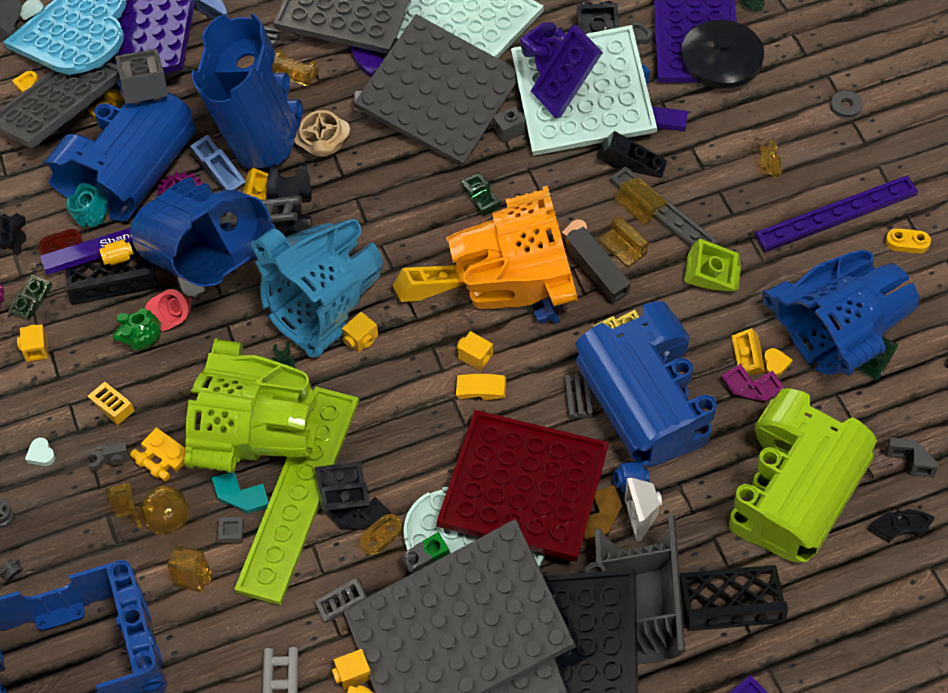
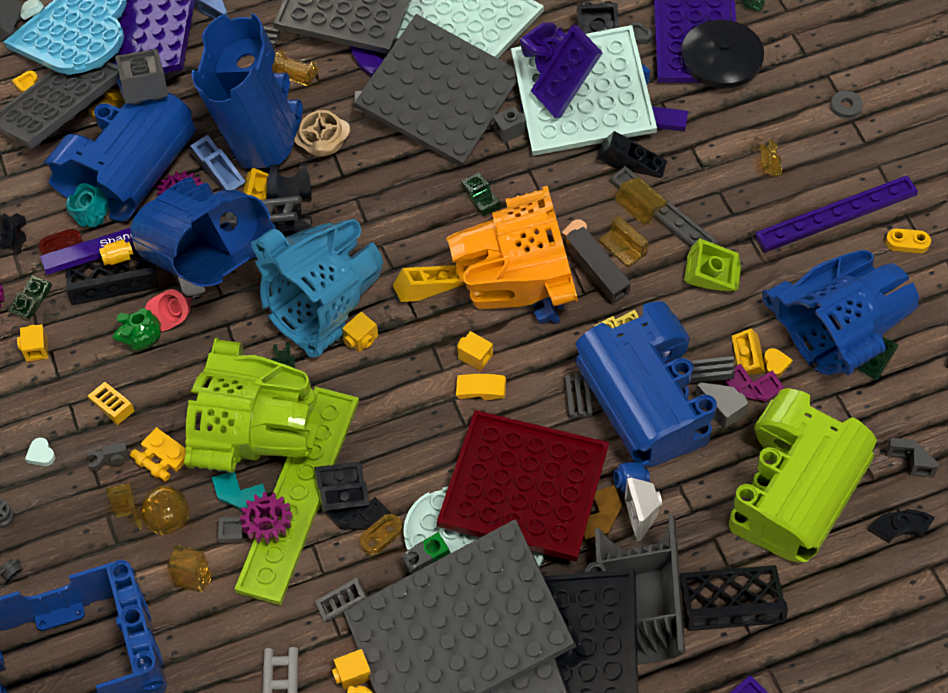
none -> magenta gear [240,492,293,544]
none -> dark grey tile [690,356,736,383]
none -> light grey slope [695,383,748,429]

